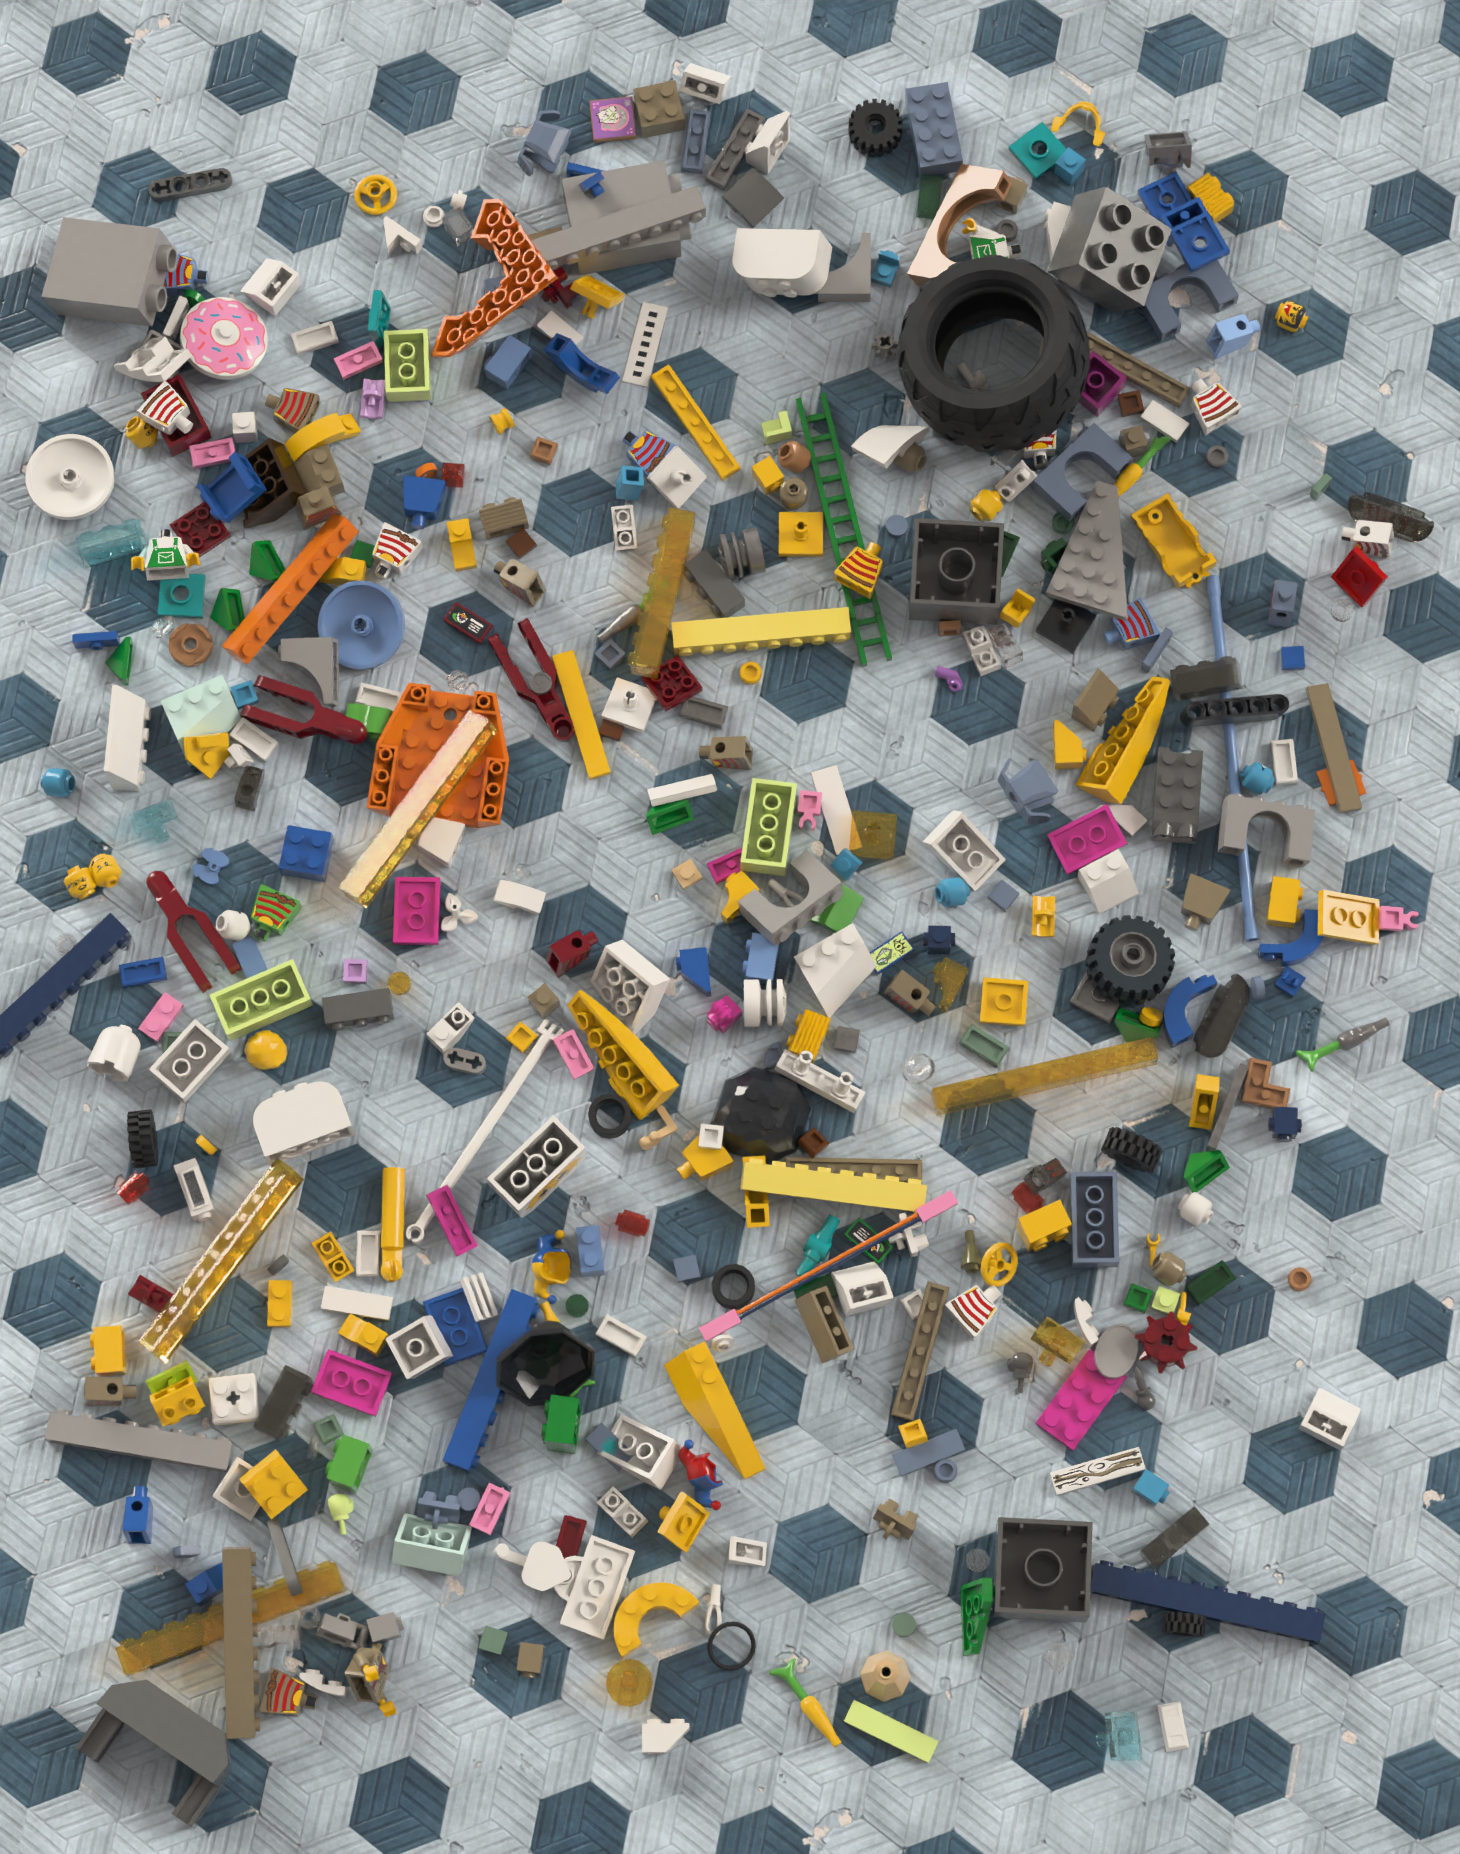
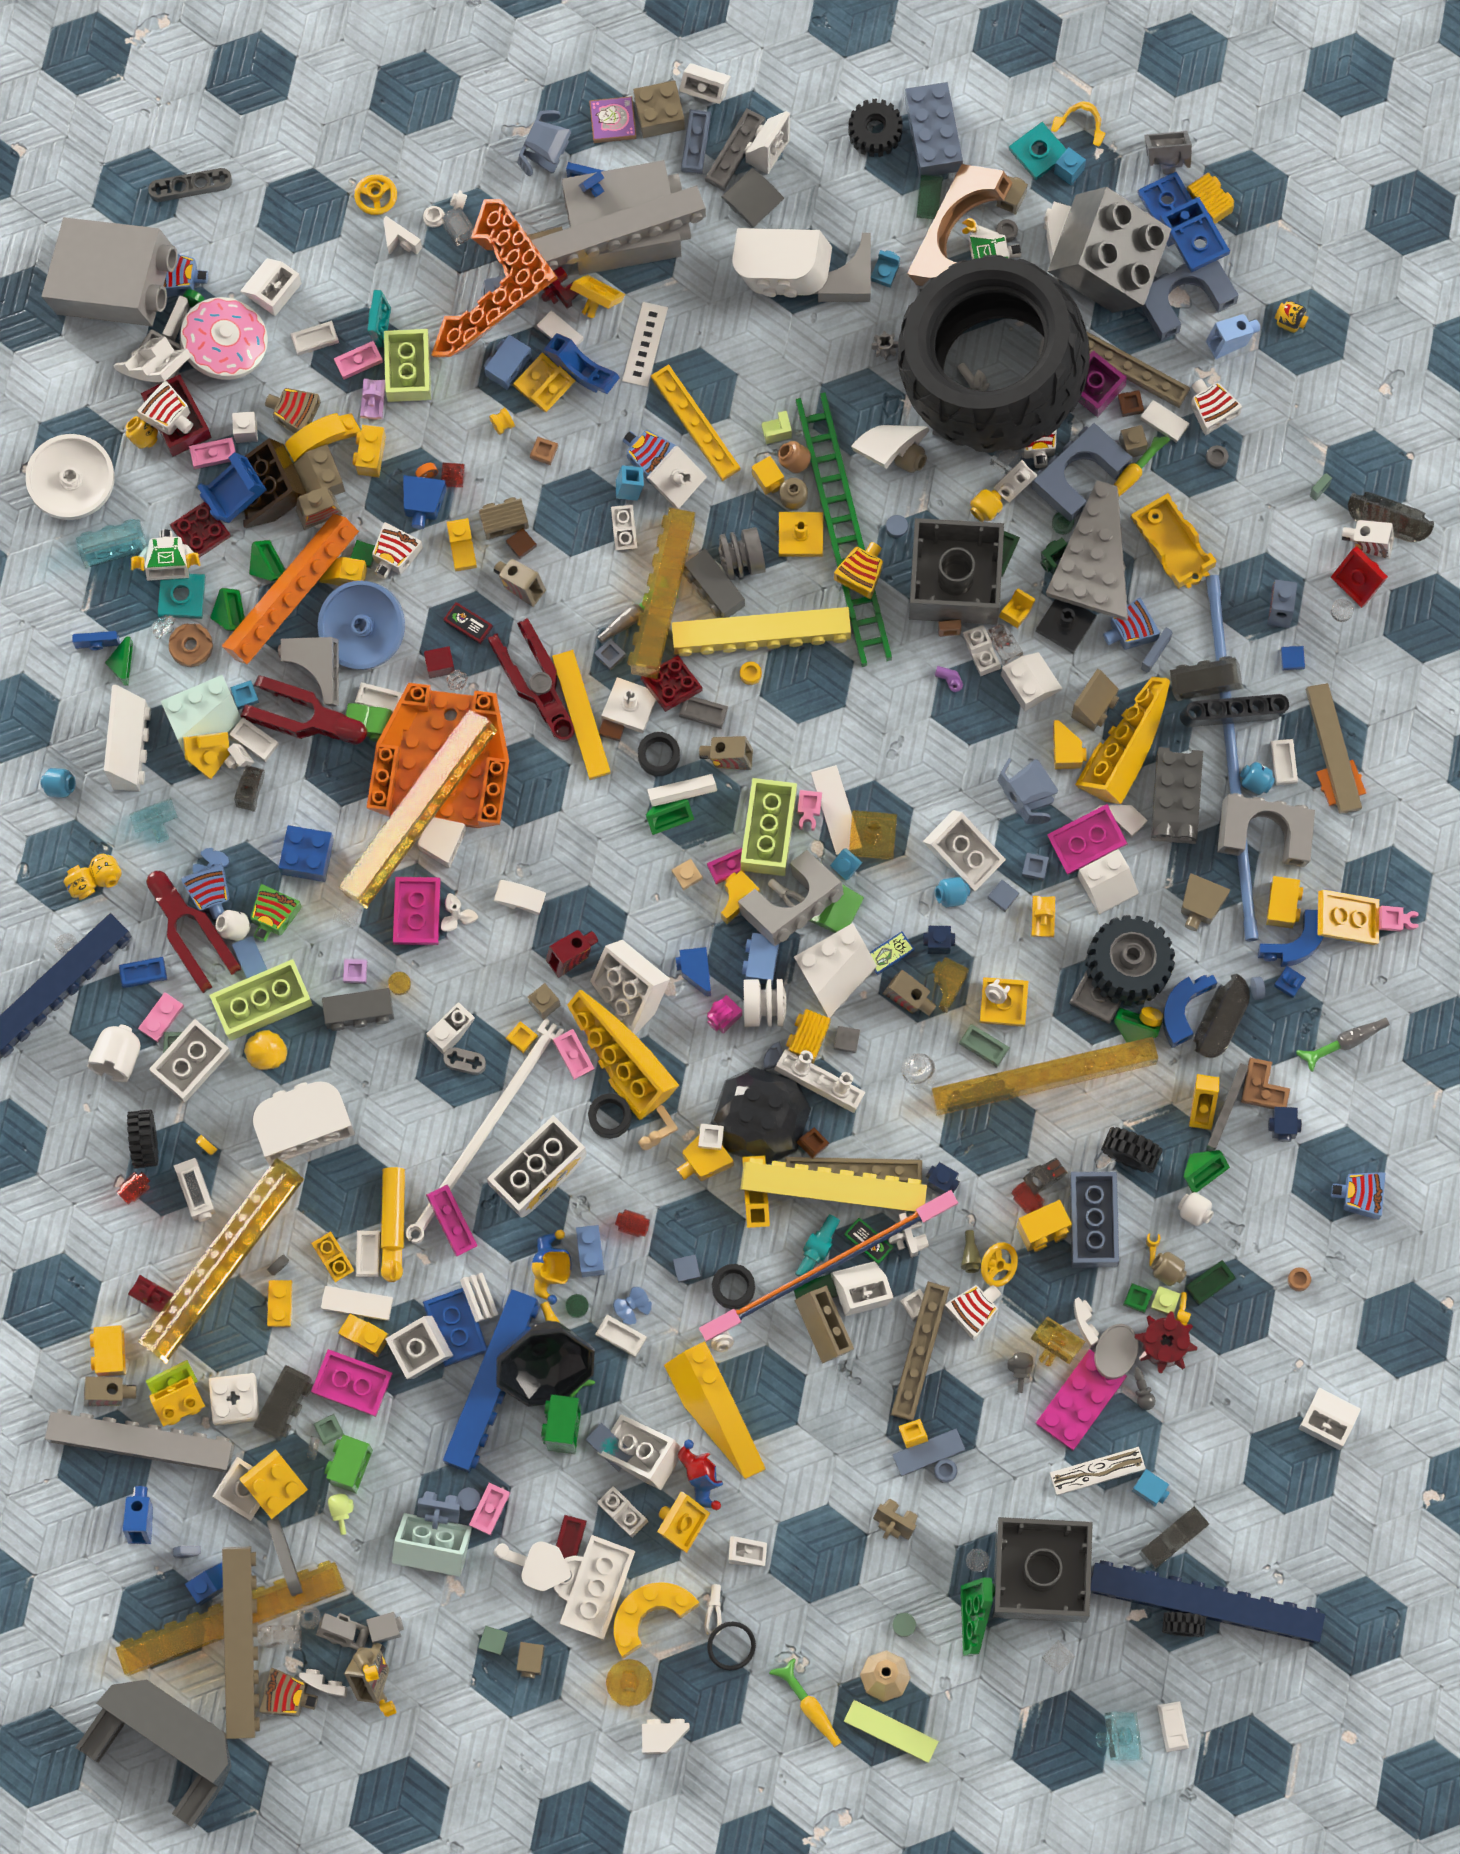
none -> medium blue torso [181,863,230,920]
none -> yellow brick [352,425,386,478]
none -> dark red panel [424,646,455,679]
none -> yellow slope [512,352,575,412]
none -> medium blue piece [613,1287,652,1325]
none -> black tyre [638,732,680,776]
none -> dark blue brick [926,1162,960,1195]
none -> white plate [985,979,1010,1004]
none -> white slope [1001,652,1062,712]
none -> sand blue tile [1022,853,1049,881]
none -> torso [1331,1172,1386,1220]

